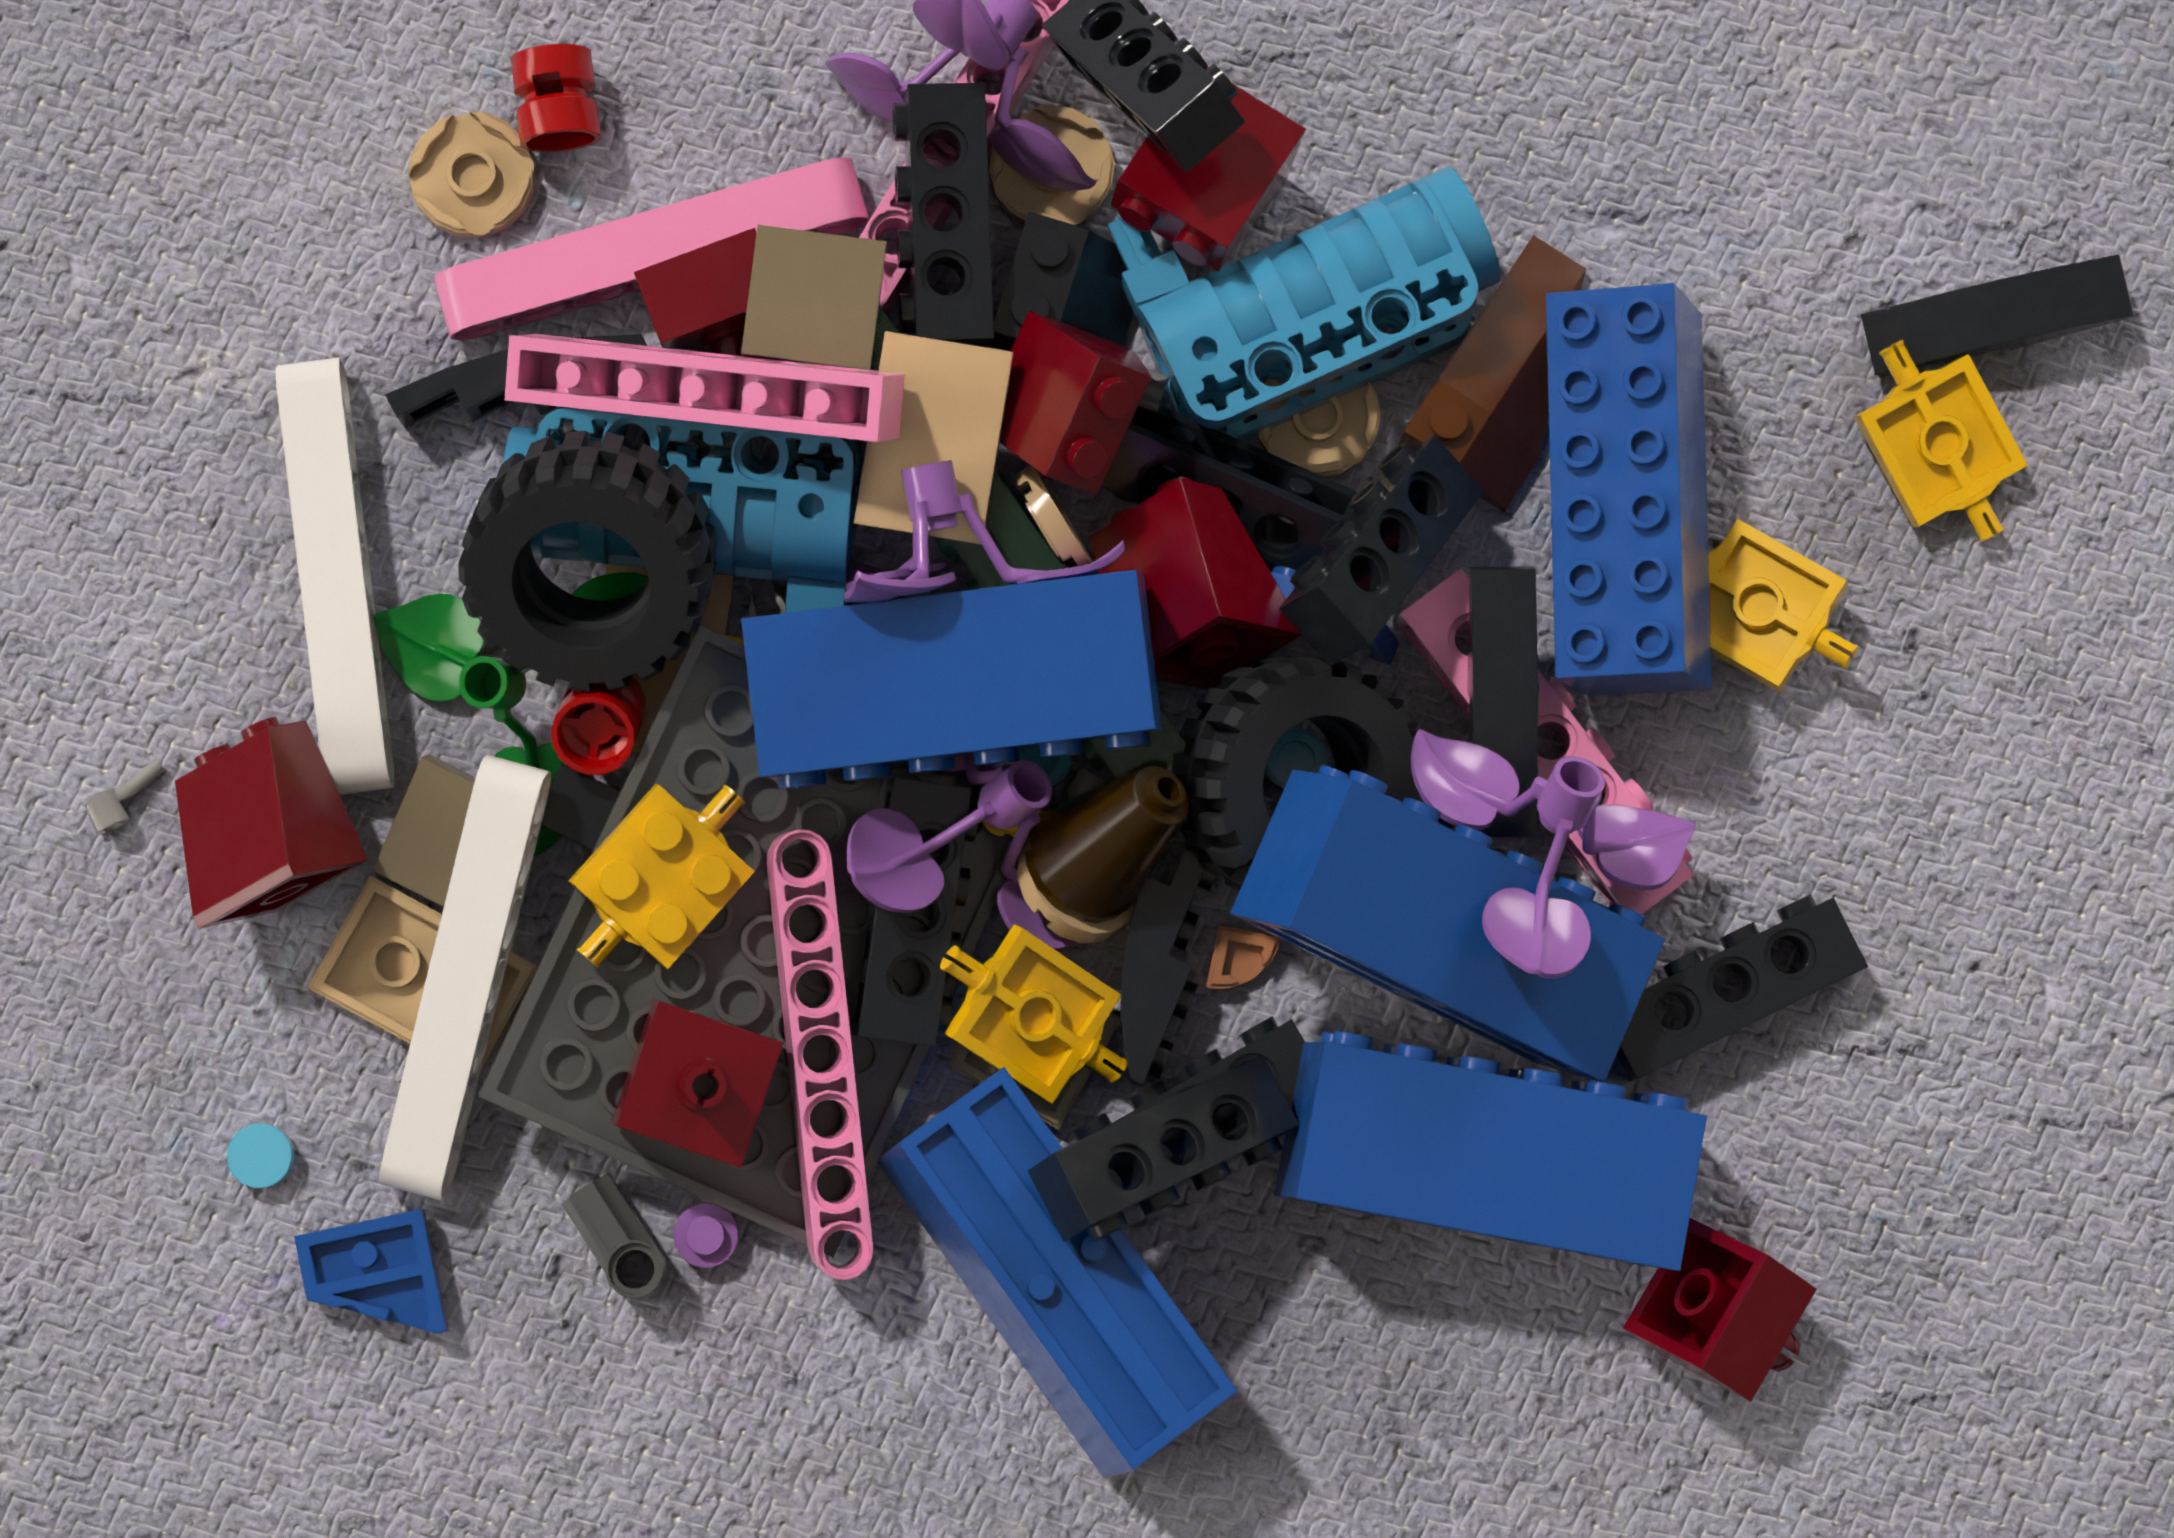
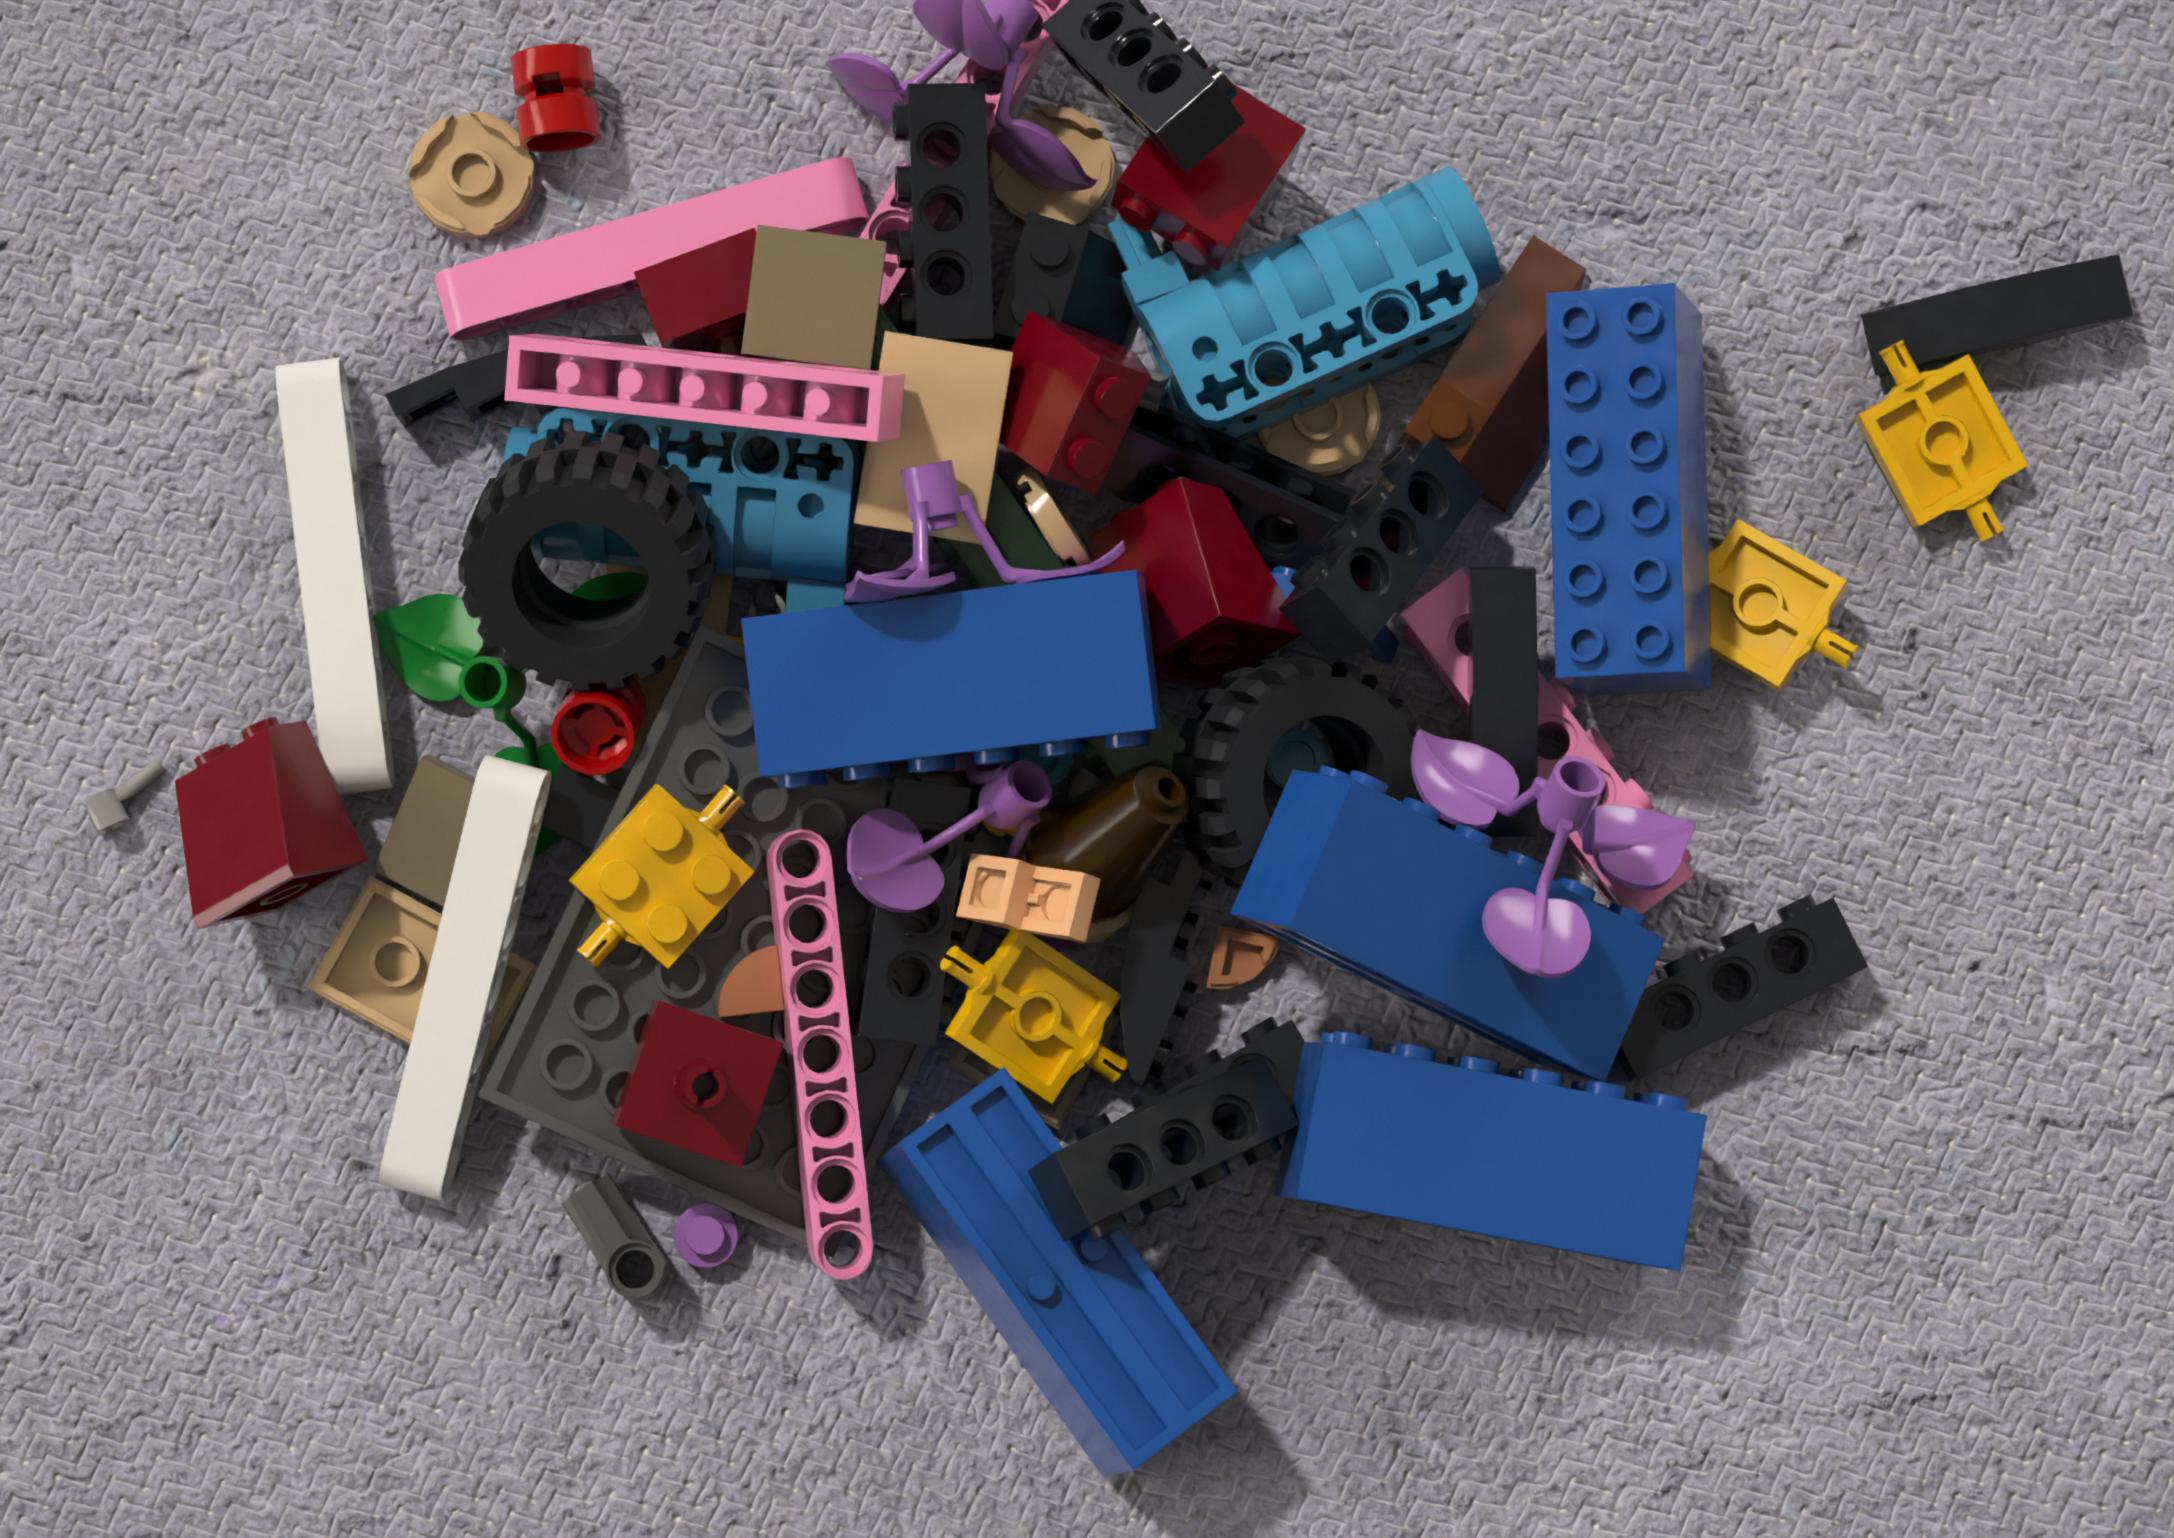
medium azure tile [227,1123,295,1189] -> none
blue wing [294,1209,449,1334] -> none
dark red brick [1623,1218,1817,1402] -> none
none -> nougat tile [717,945,784,1017]
none -> light nougat slope [956,853,1101,942]

